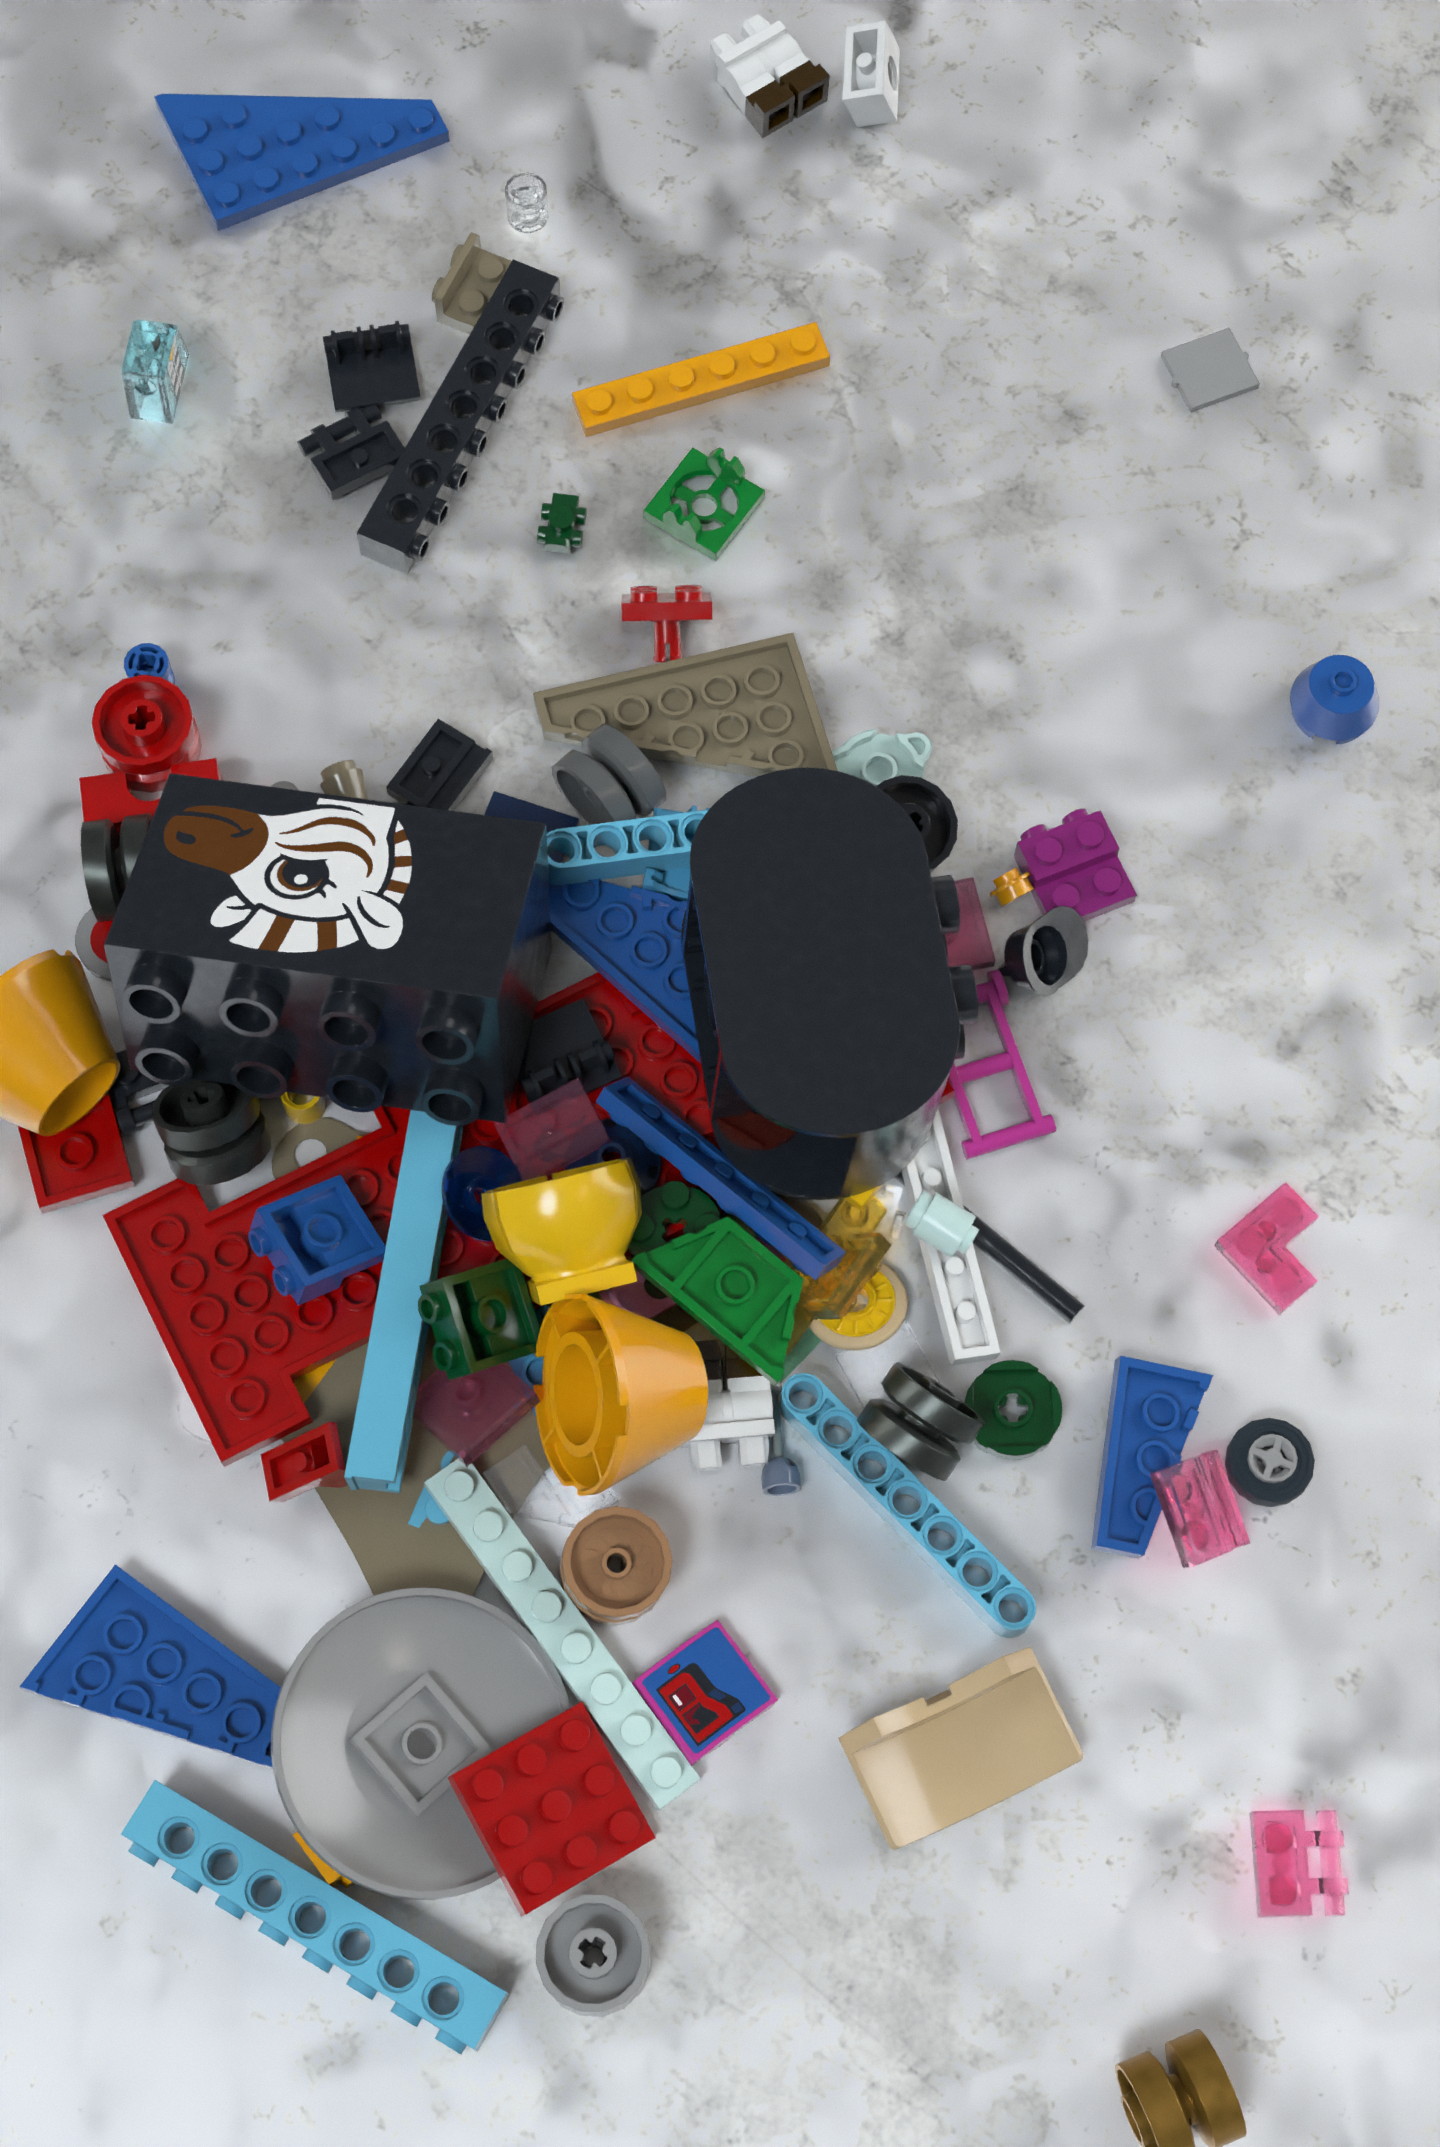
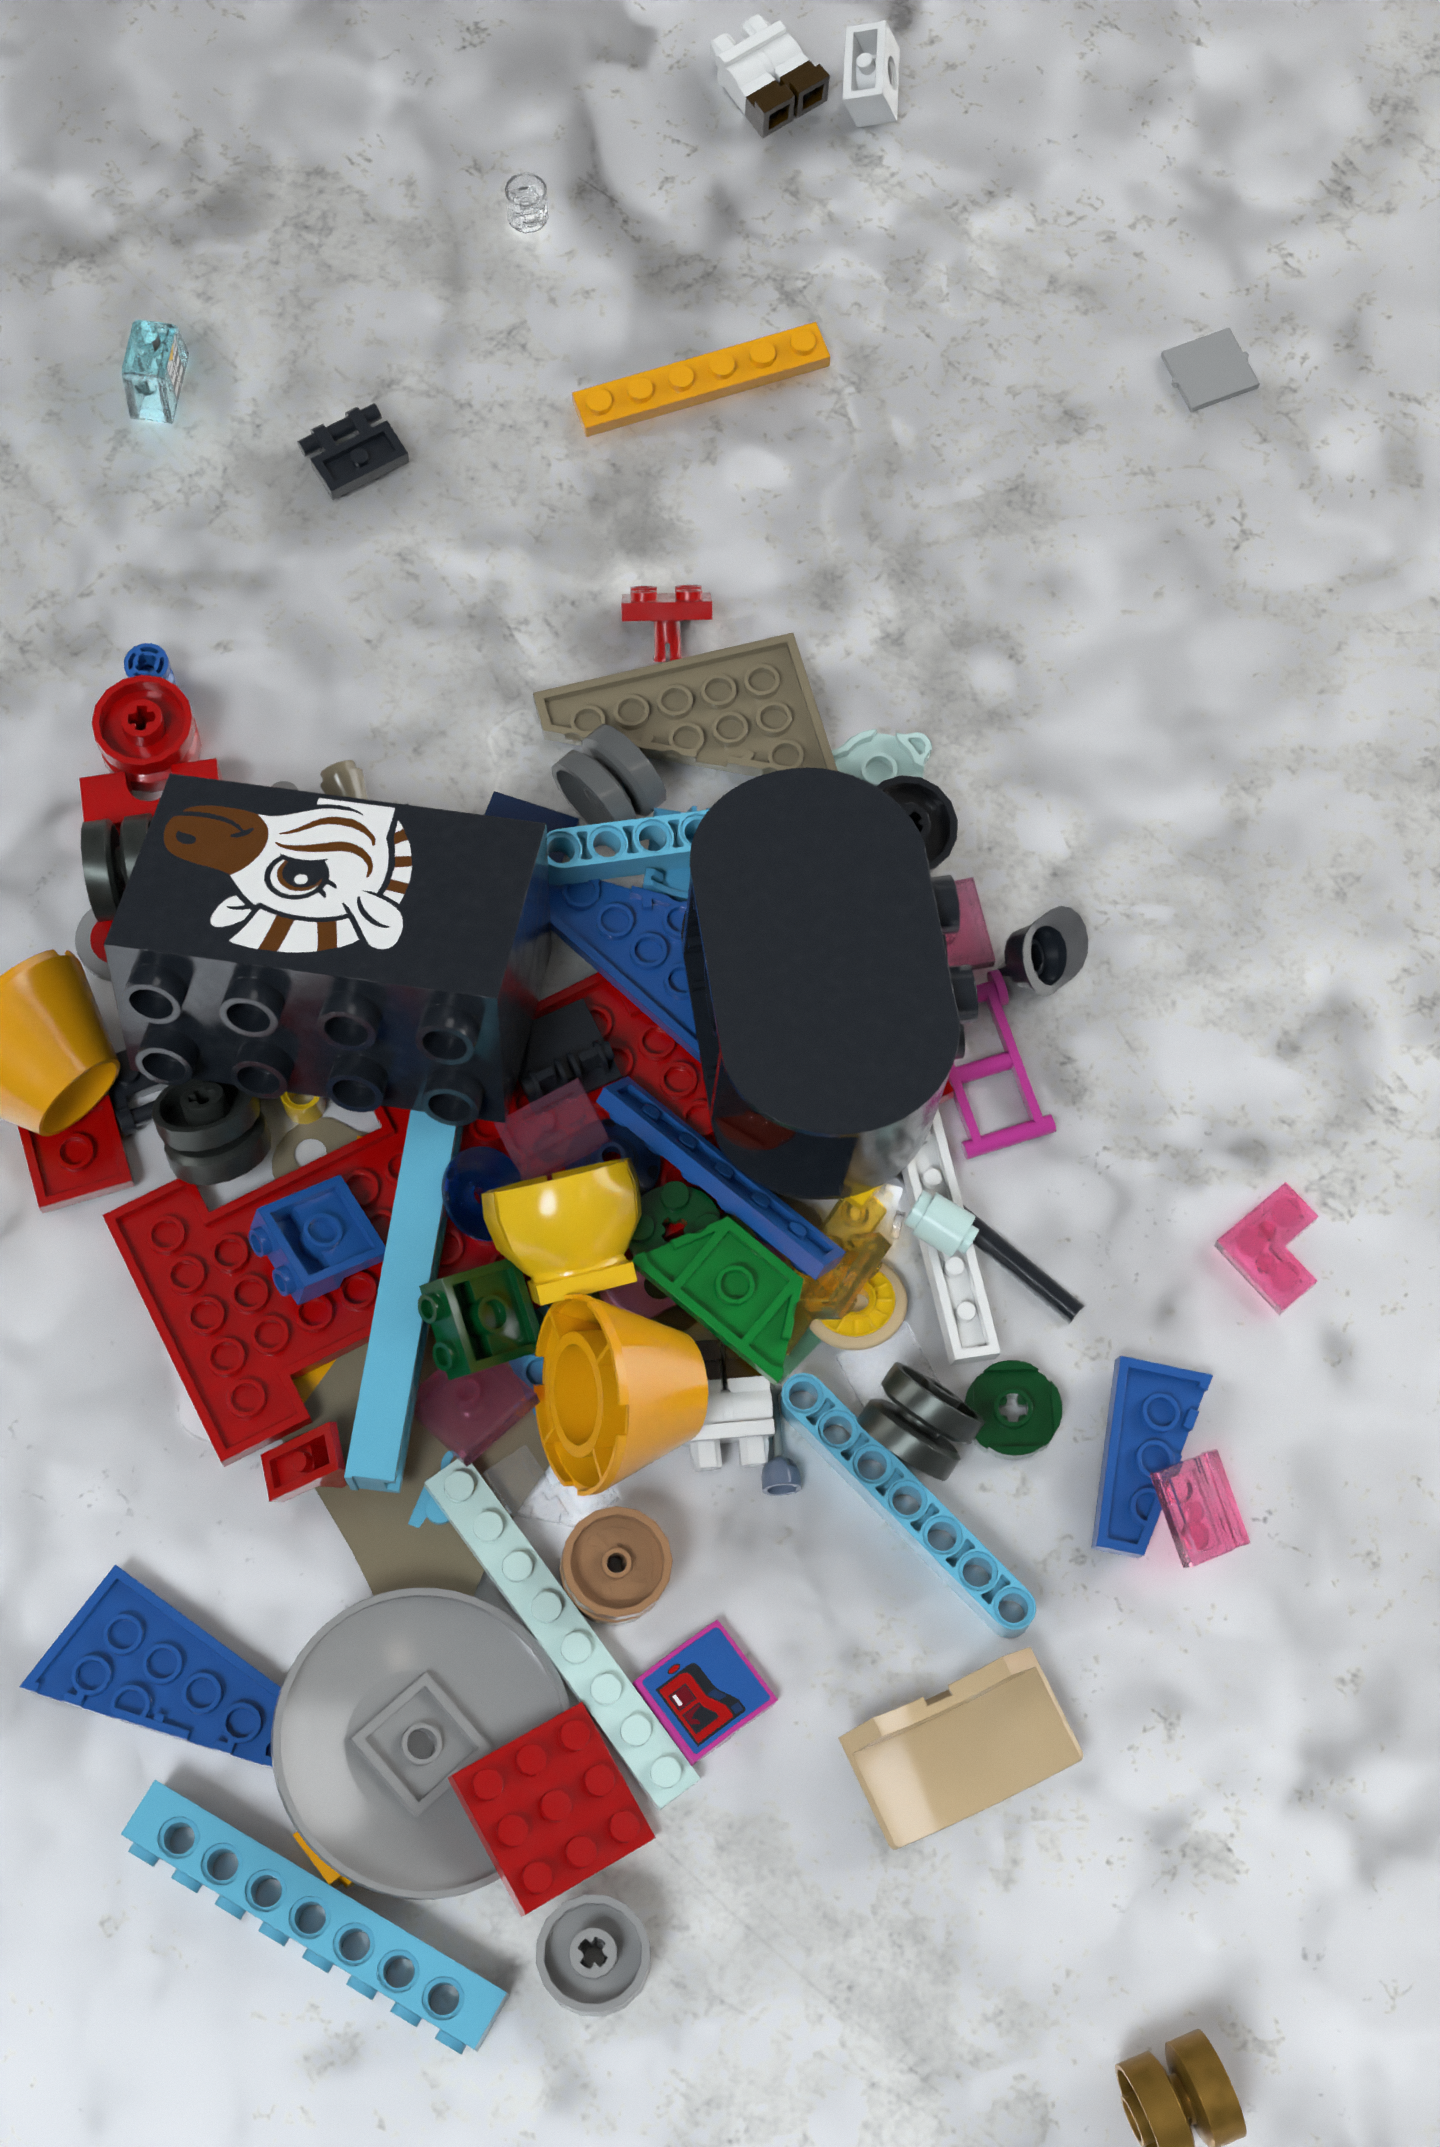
blue wing [154,94,450,231] -> none
black hinge [323,320,421,412] -> none
black brick [357,259,564,574] -> none
black plate [386,719,493,811] -> none
dark tan bracket [432,232,511,334] -> none
dark green piece [537,493,587,554] -> none
green piece [643,447,765,561] -> none
light orange plate [990,867,1034,907] -> none
magenta plate [1014,808,1137,922] -> none
black wheel [1225,1418,1315,1507] -> none
clear pink plate [1249,1810,1349,1918] -> none
blue cone [1290,655,1379,744] -> none

